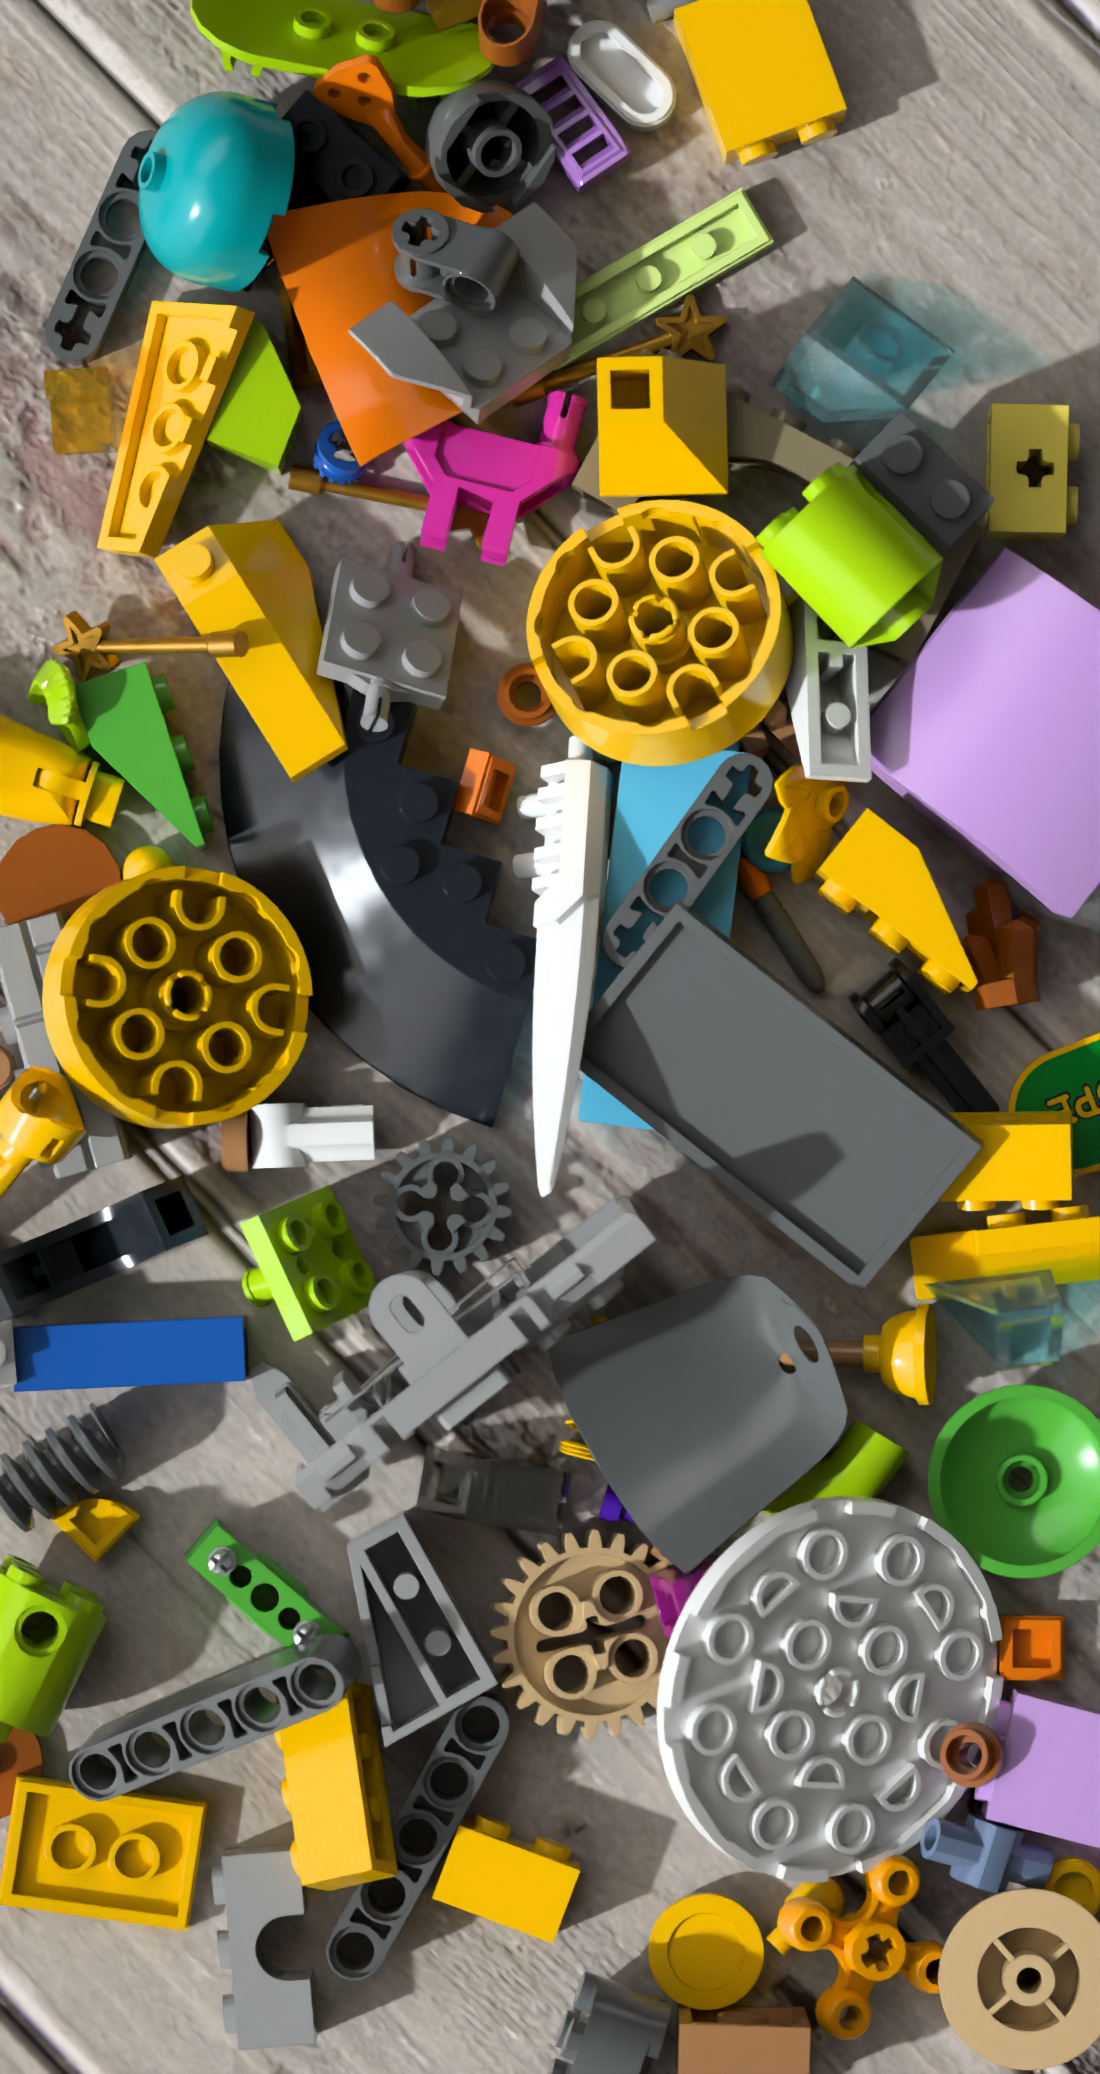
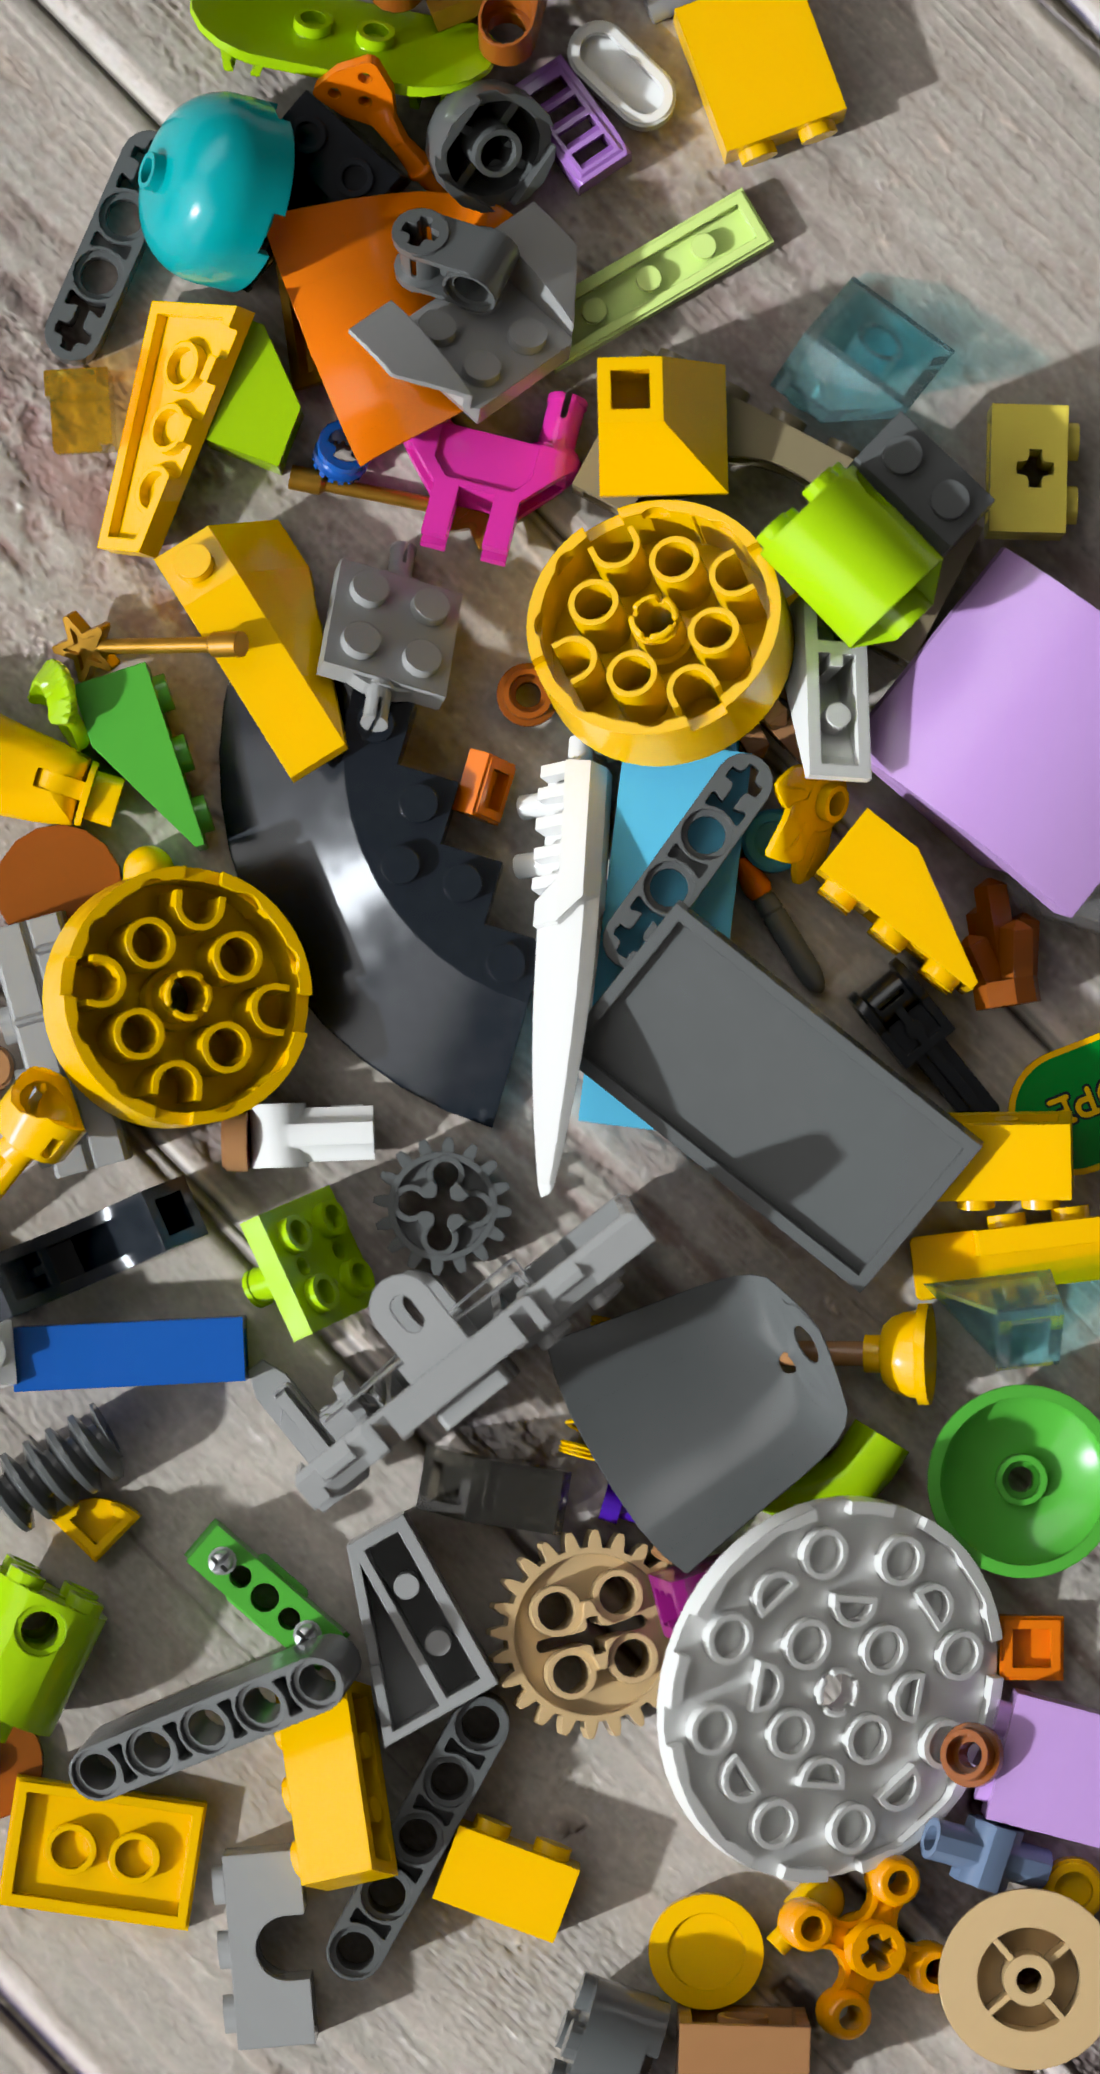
pearl gold piece [512,293,726,408] -> none

